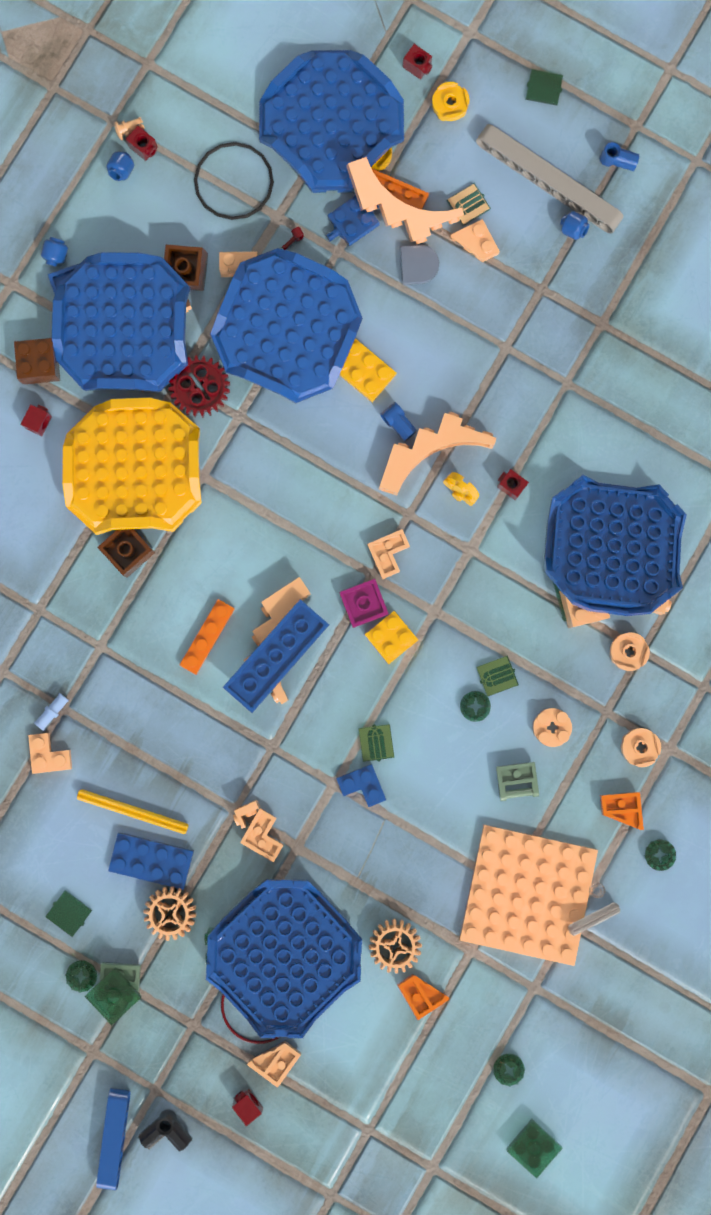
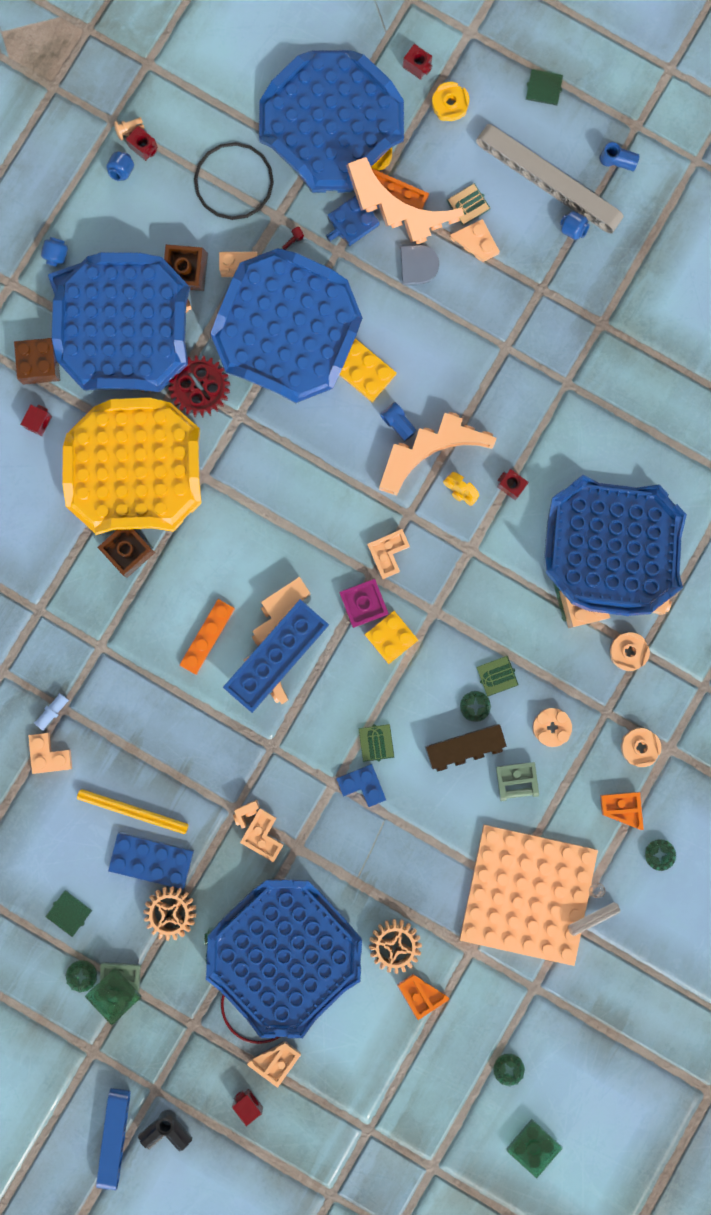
none -> dark brown brick [425,724,507,772]

